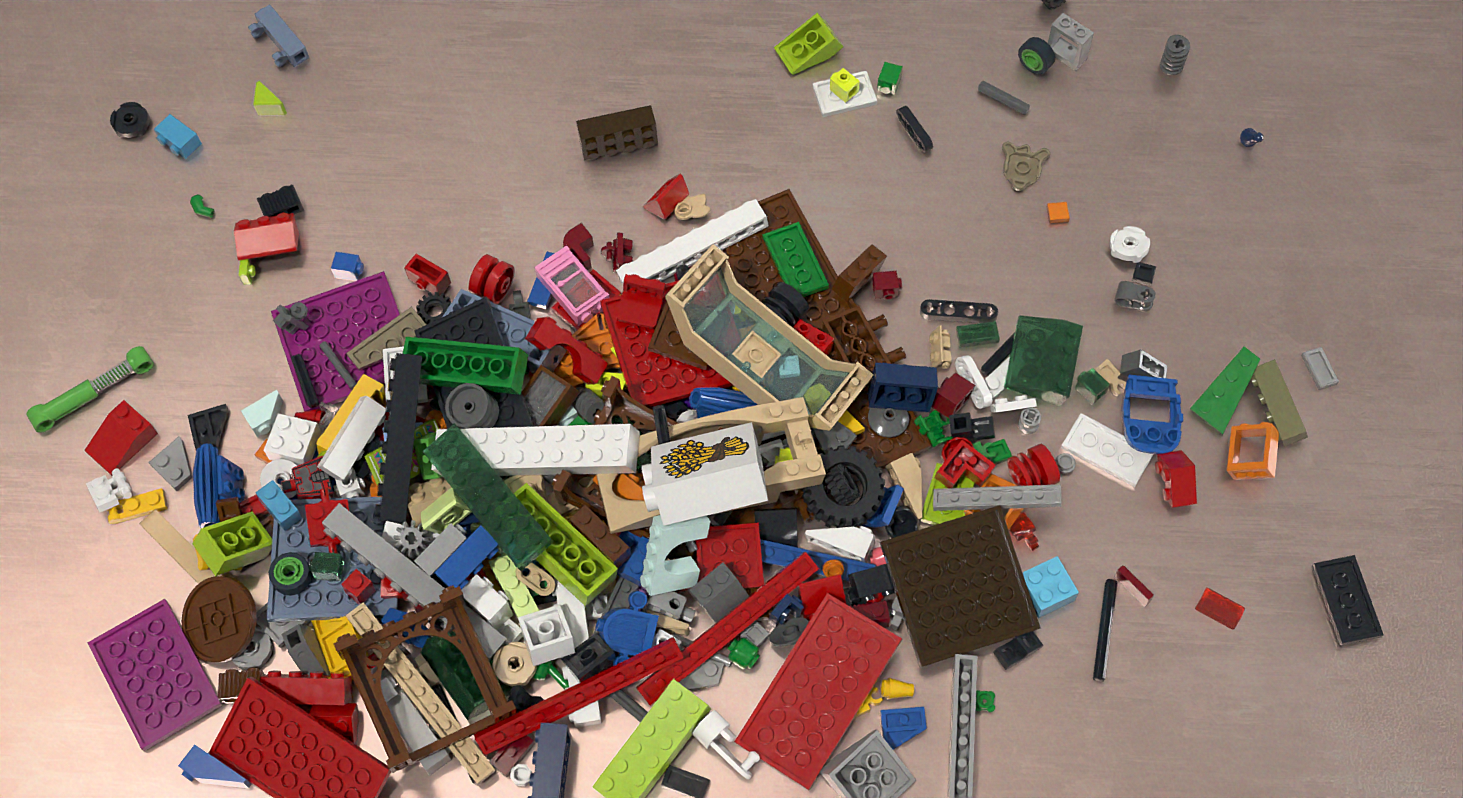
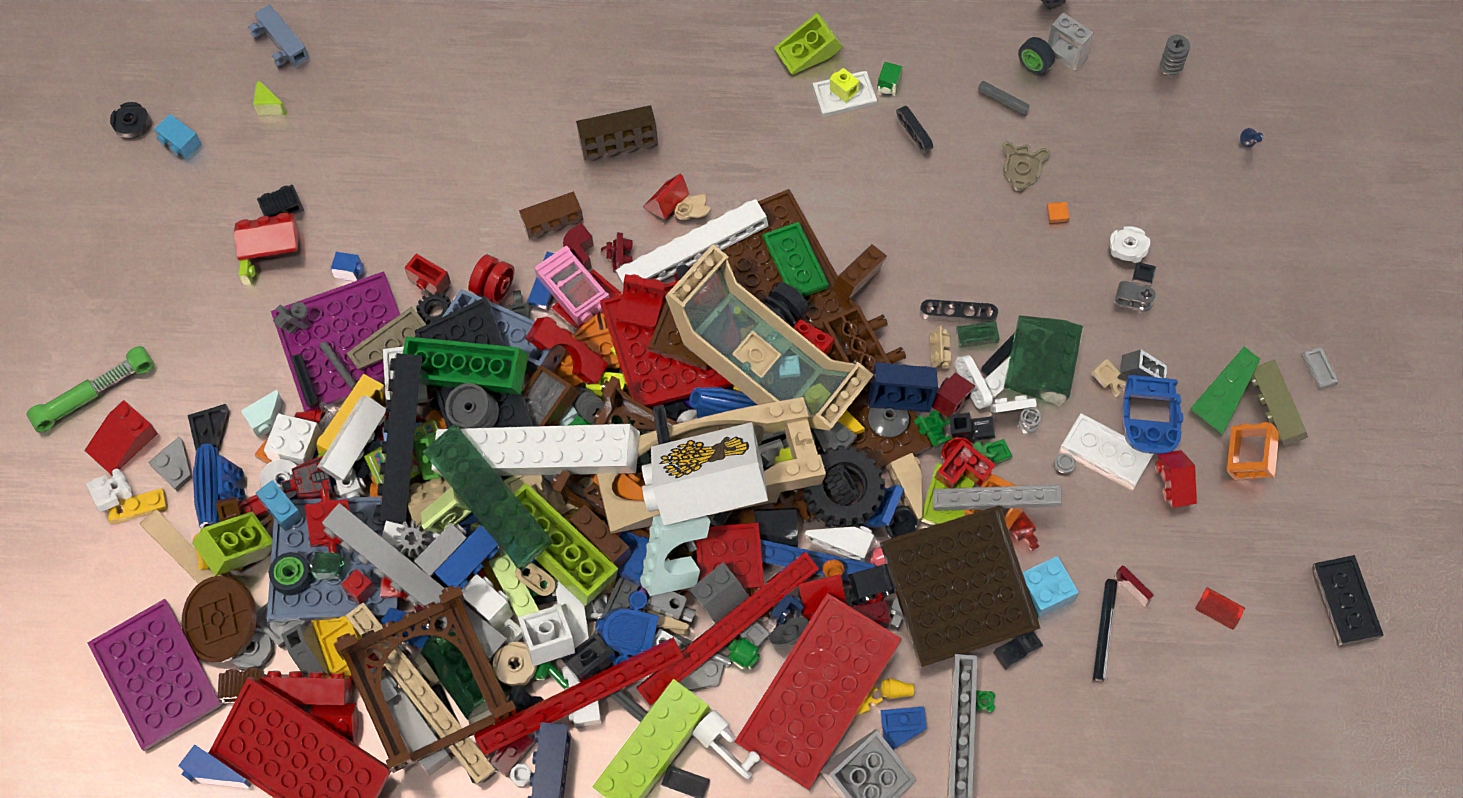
green arm [190,194,215,218] -> none
dark red brick [872,270,902,300] -> none
red wheel [1007,443,1060,486] -> none
clear green brick [1075,368,1110,405] -> none
none -> reddish brown brick [519,191,583,239]

